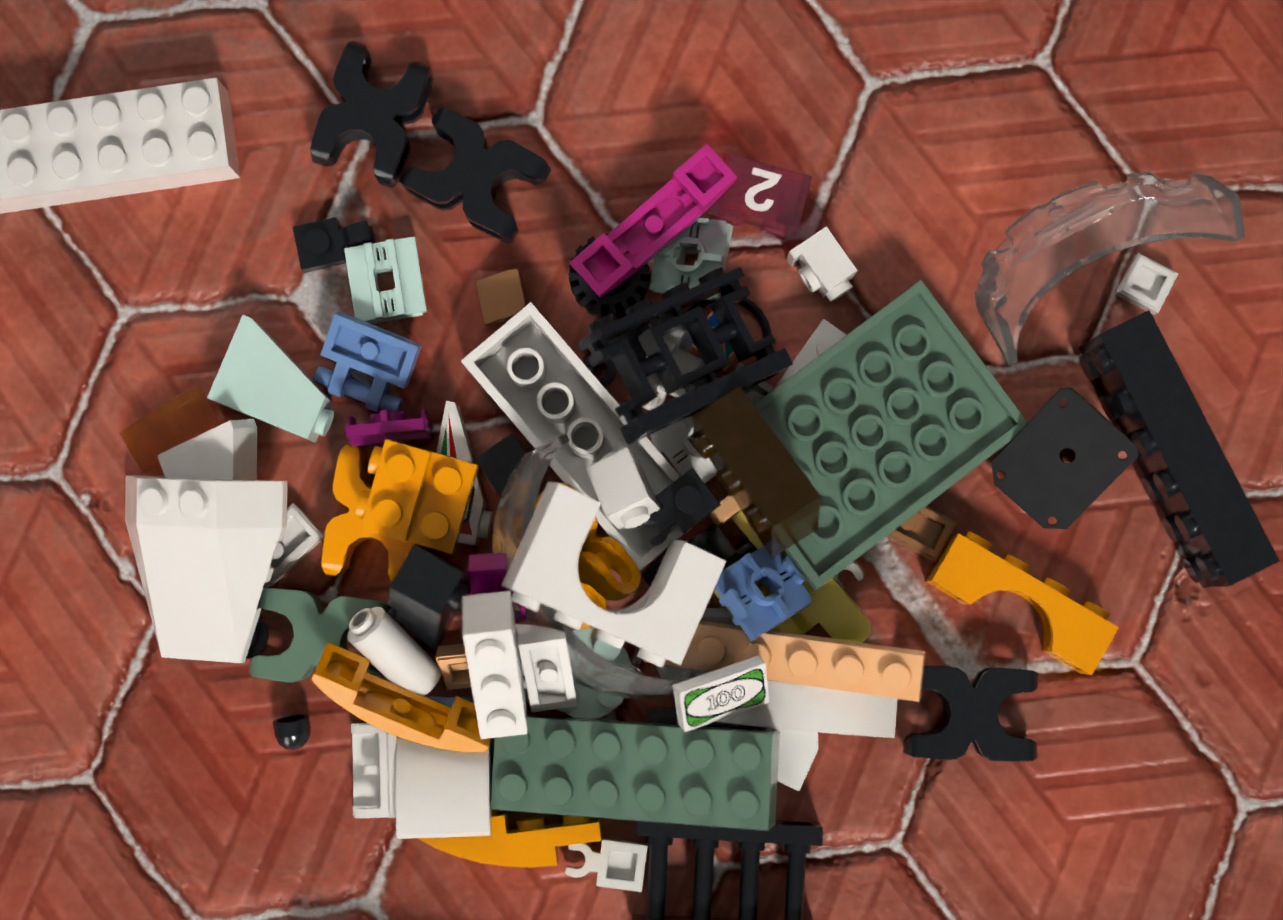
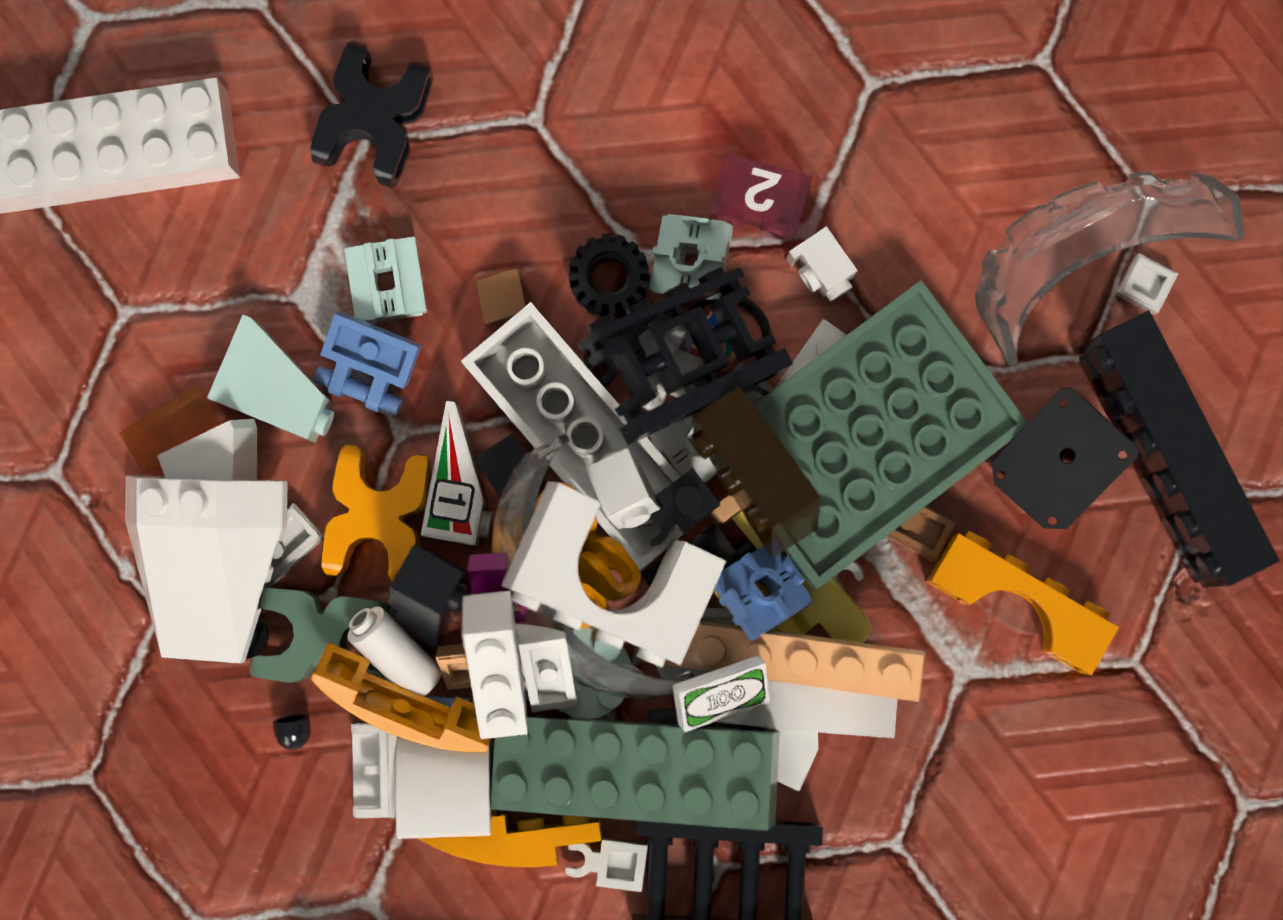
black plate [293,217,376,273] -> none
magenta piece [343,409,434,448] -> none
light orange plate [355,439,479,554] -> none
black piece [399,108,551,243] -> none
dark pink slope [569,144,737,298] -> none
black piece [903,666,1039,761] -> none

